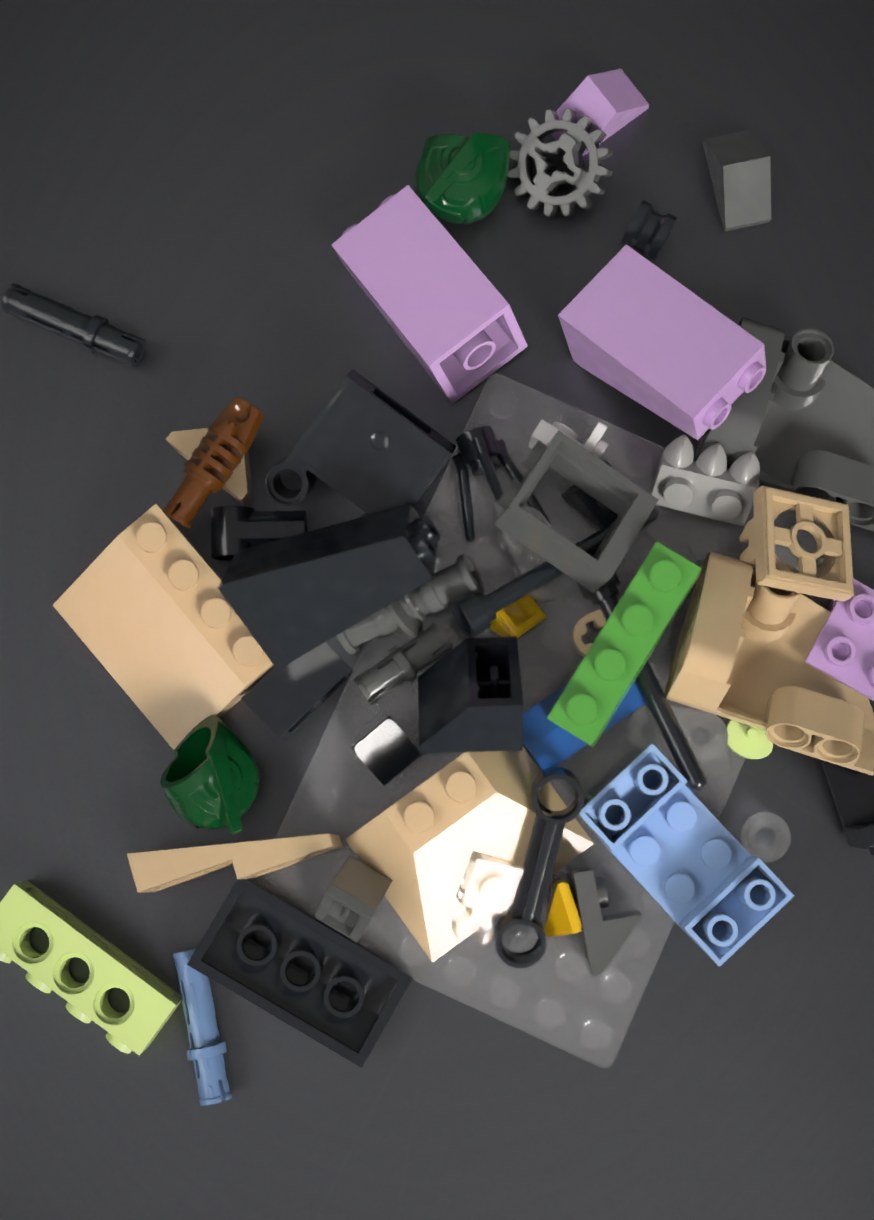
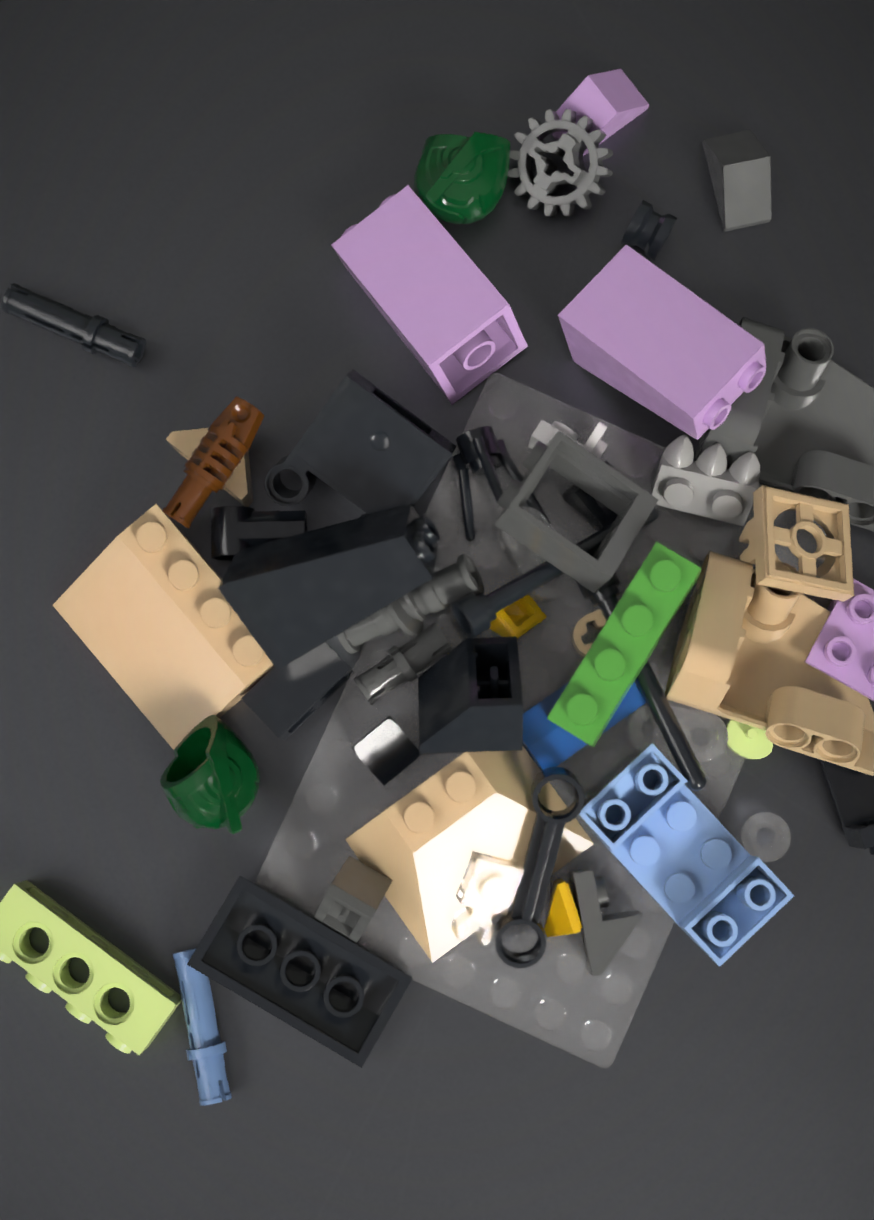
tan slope [127,833,344,893] -> none

